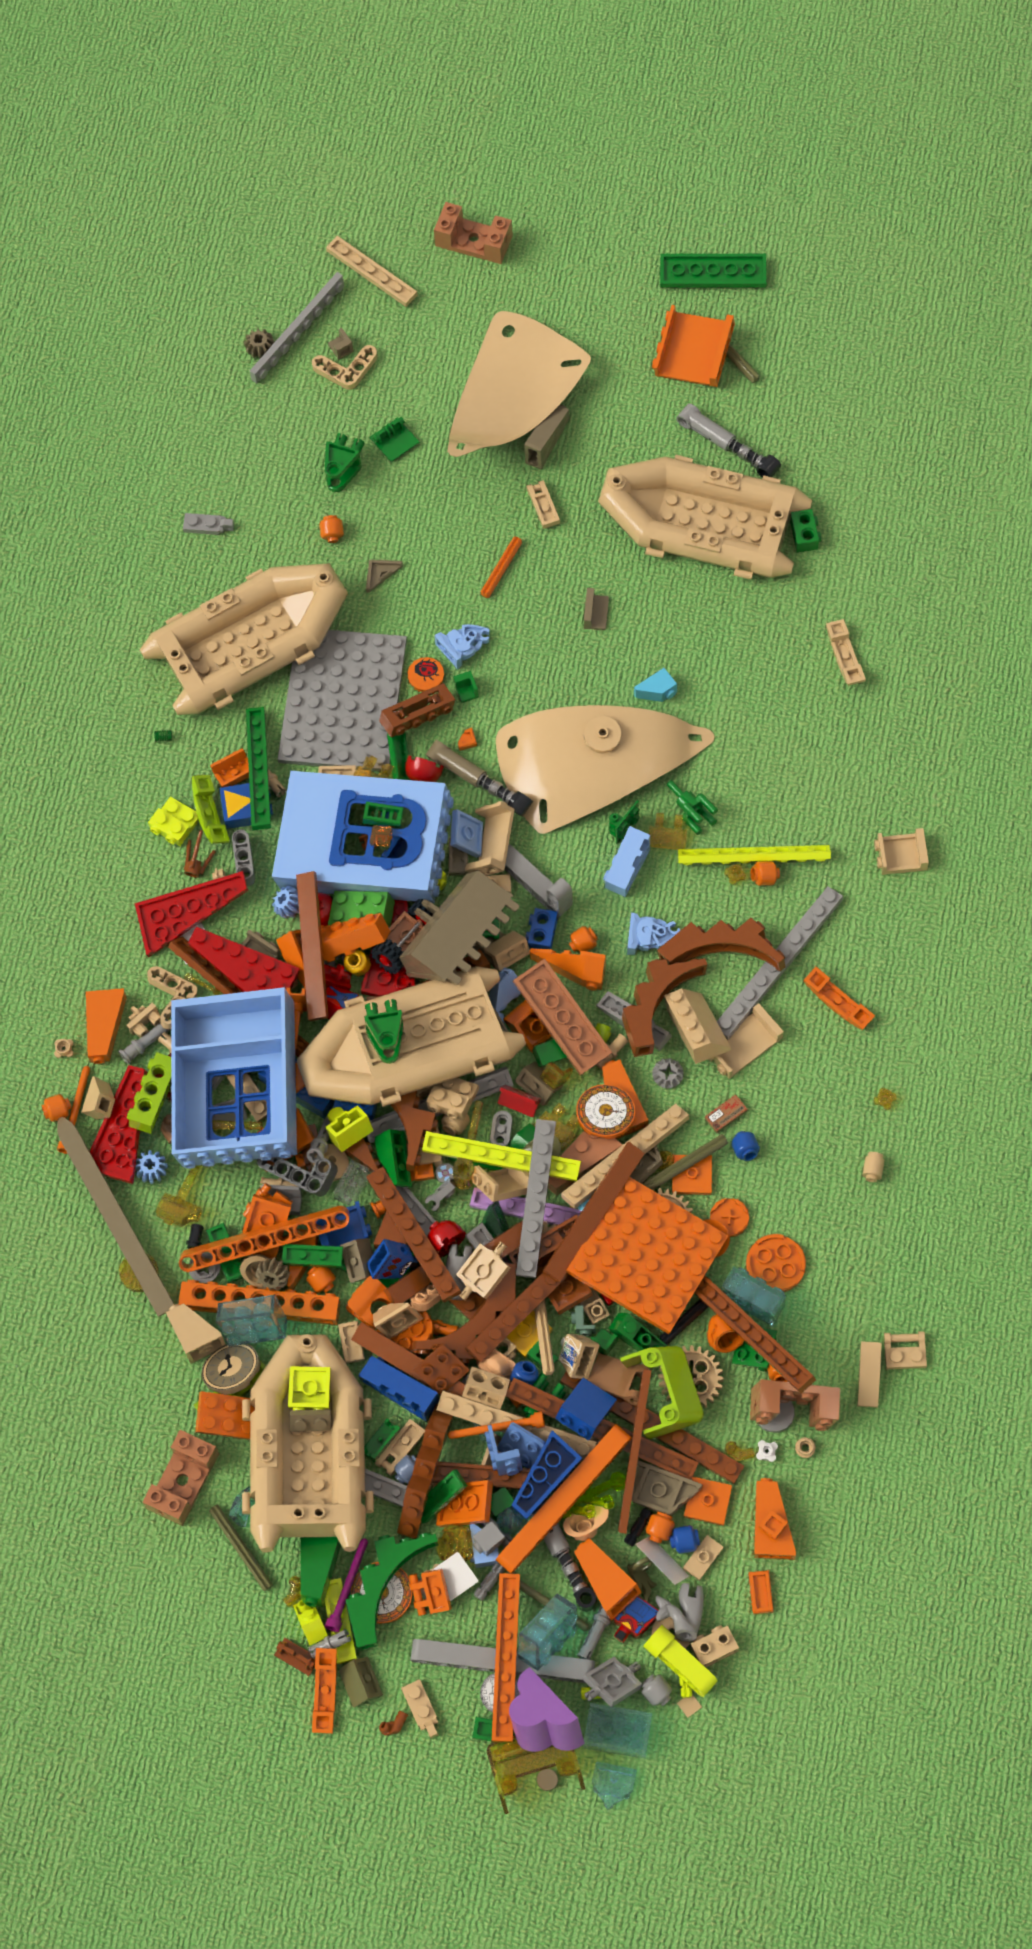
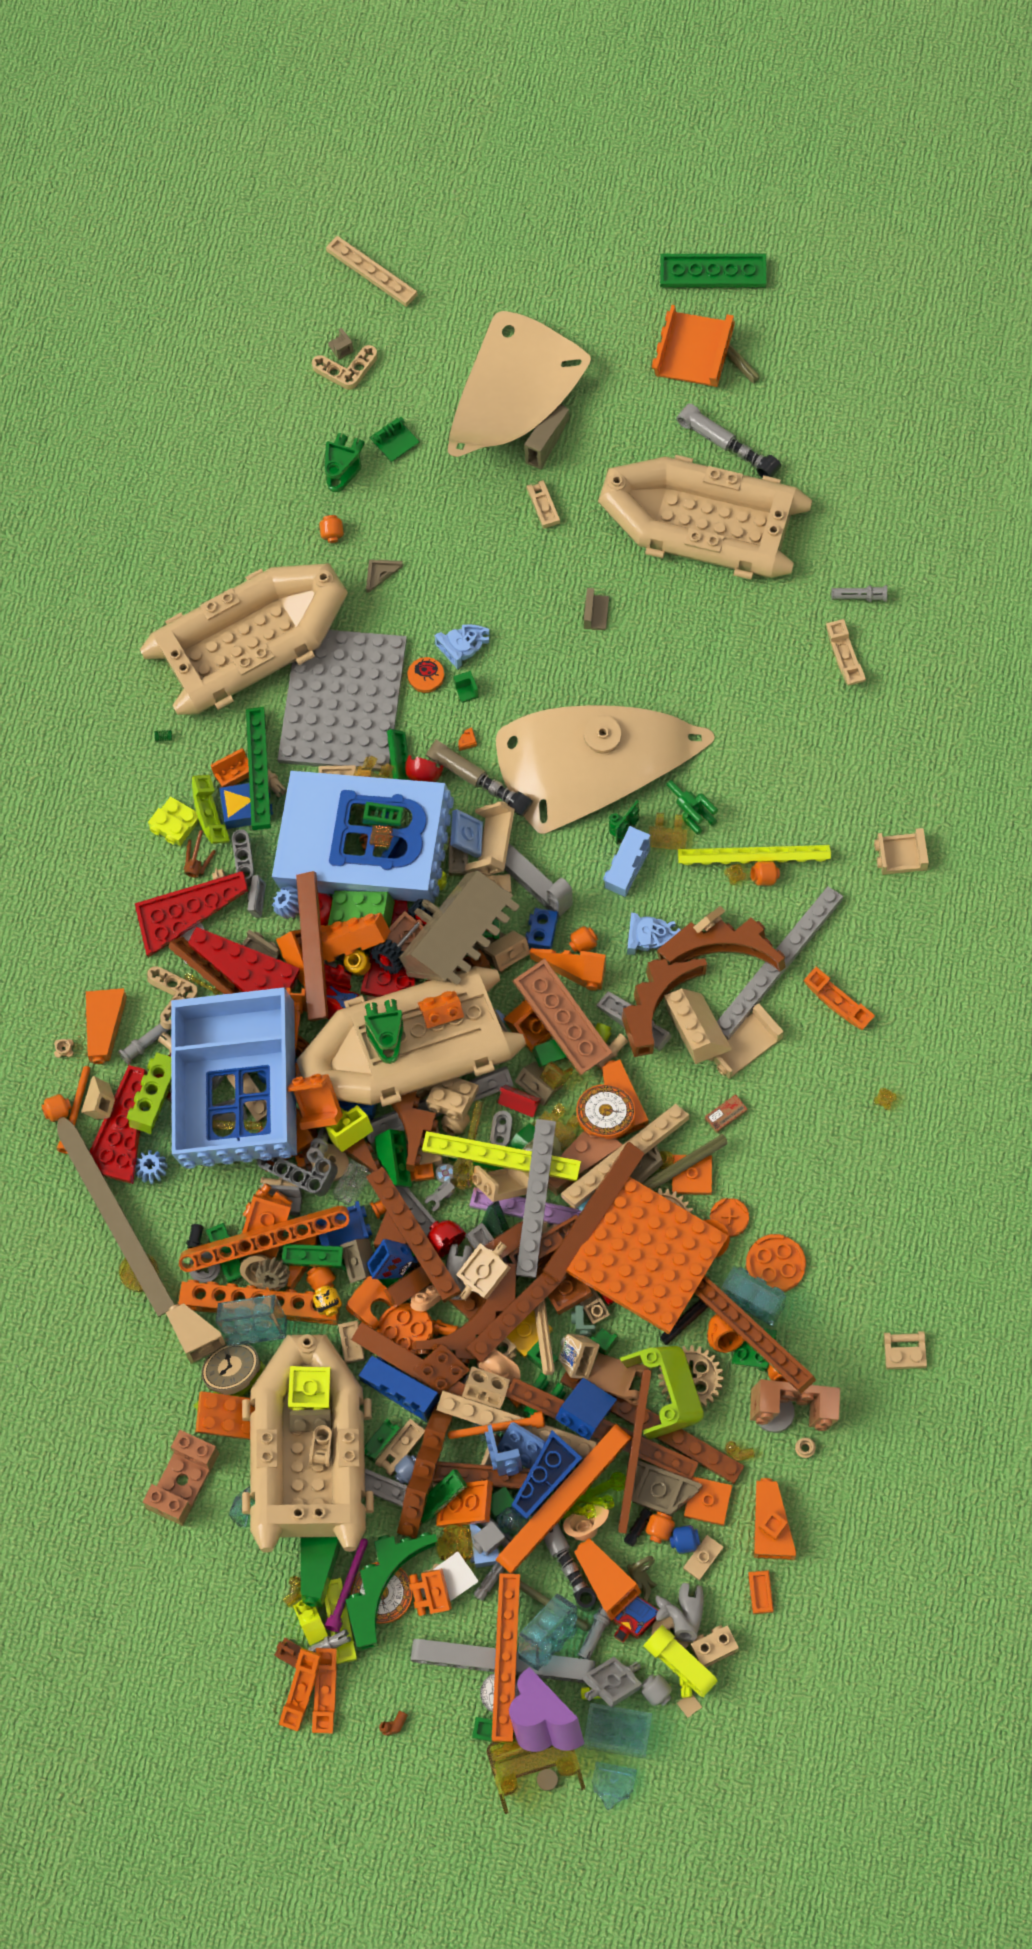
tan hips [127,1003,160,1038] -> none
clear yellow piece [156,1165,202,1227] -> none
medium nougat arm [160,1114,172,1144] -> none
light grey hinge [183,513,234,535] -> none
olive axle [209,1505,273,1591] -> none
dark tan gear [244,328,274,358] -> none
light grey plate [250,272,344,384] -> none
olive panel [339,1657,383,1707] -> none
tan slope [373,1303,423,1339] -> none
dark orange brick [379,683,456,737] -> none
tan hinge [401,1679,438,1738] -> none
nougat plate [434,202,513,264] -> none
orange axle [481,536,522,598] -> none
light blue slope [489,968,521,1013] -> none
blue head [510,1361,539,1385] -> none
green slope [608,1313,667,1351] -> none
medium azure slope [634,668,677,702] -> none
white sticker [636,1536,689,1585] -> none
light grey gear [652,1058,683,1088] -> none
blue head [731,1131,760,1161] -> none
white plate [756,1440,778,1462] -> none
green brick [790,509,822,553] -> none
tan slope [857,1341,881,1408] -> none
tan brick [862,1152,885,1182] -> none
none -> light grey plate [248,875,266,918]
none -> orange slope [279,1648,321,1731]
none -> orange panel [287,1074,343,1130]
none -> tan piece [308,1425,332,1467]
none -> yellow head [313,1285,342,1317]
none -> orange bracket [418,991,464,1028]
none -> tan plate [693,906,725,933]
none -> light grey pin [831,585,887,602]

